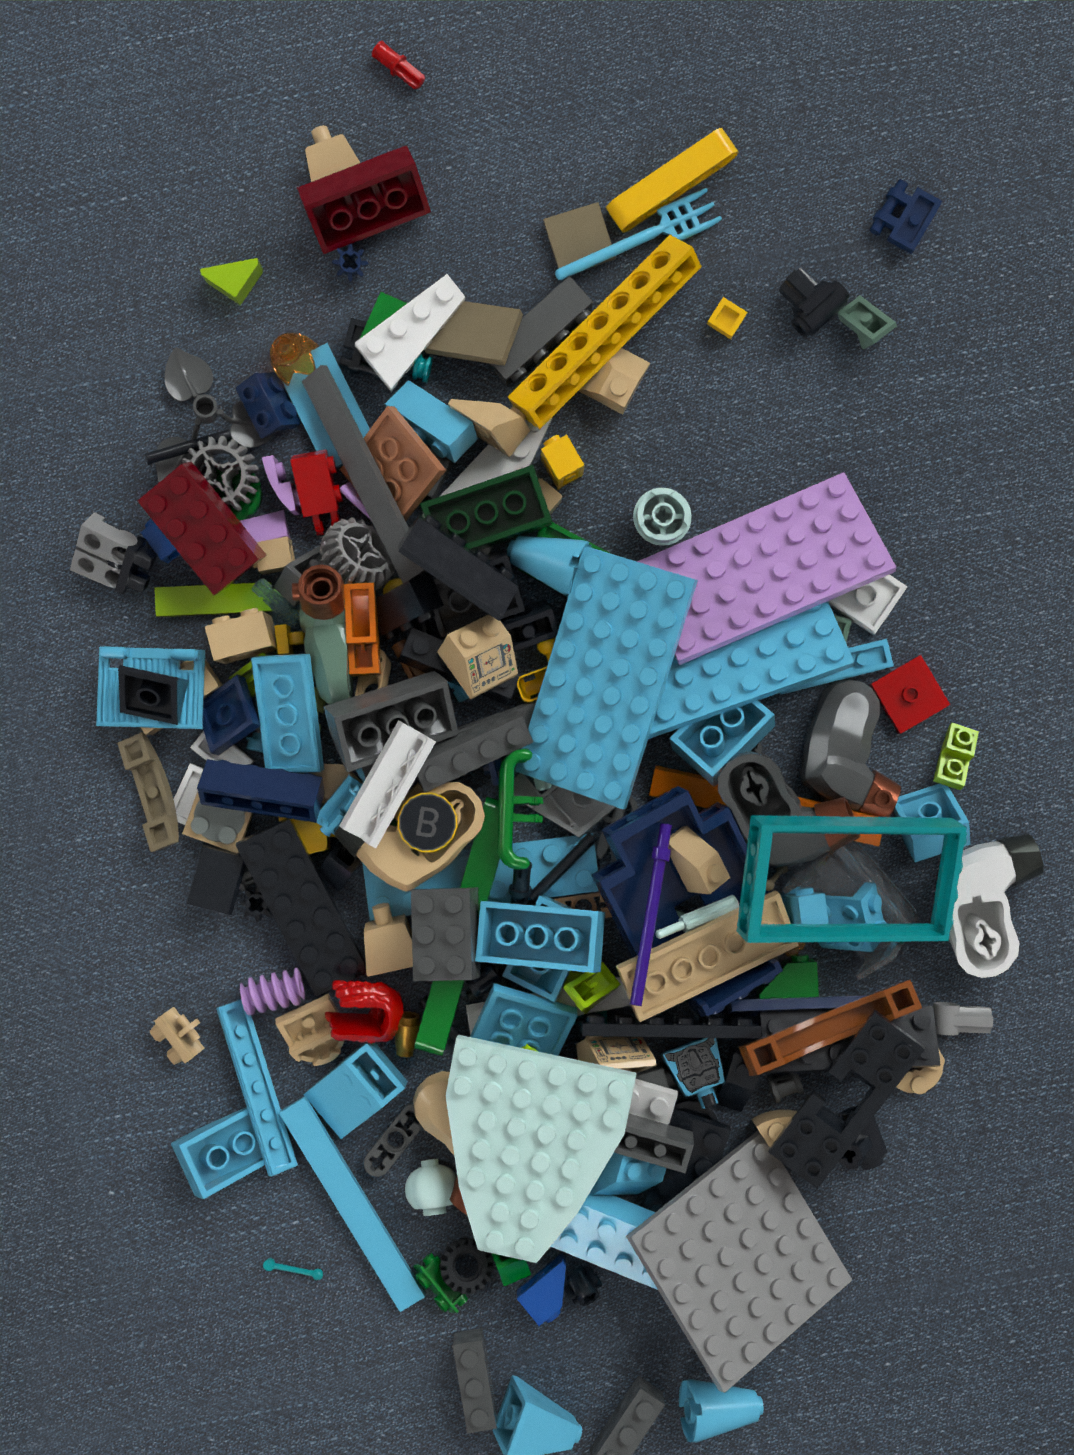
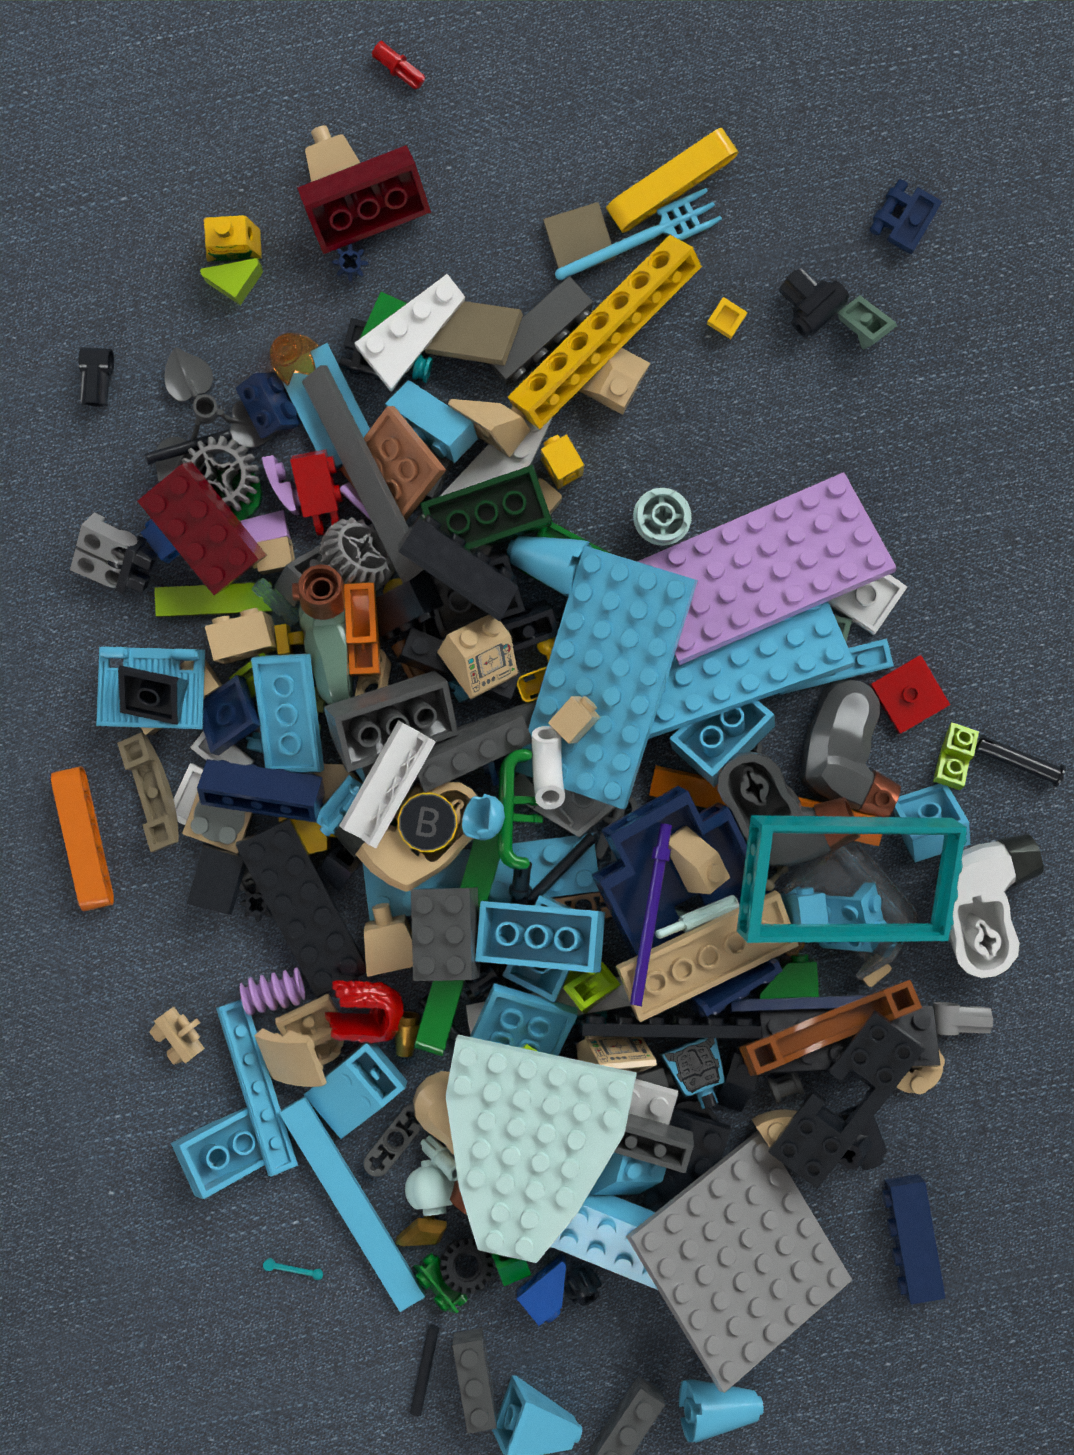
none -> orange beam [51,766,114,911]
none -> black piece [78,347,114,407]
none -> yellow torso [204,215,262,262]
none -> tan slope [254,1028,327,1087]
none -> pearl gold piece [396,1215,447,1246]
none -> black bar [410,1325,440,1416]
none -> light aqua axle [421,1136,458,1181]
none -> medium azure hair [462,794,505,840]
none -> white cylinder [532,726,565,810]
none -> tan brick [548,696,601,744]
none -> tan tile [857,957,892,987]
none -> dark blue brick [882,1174,946,1304]
none -> black pin [975,735,1066,787]

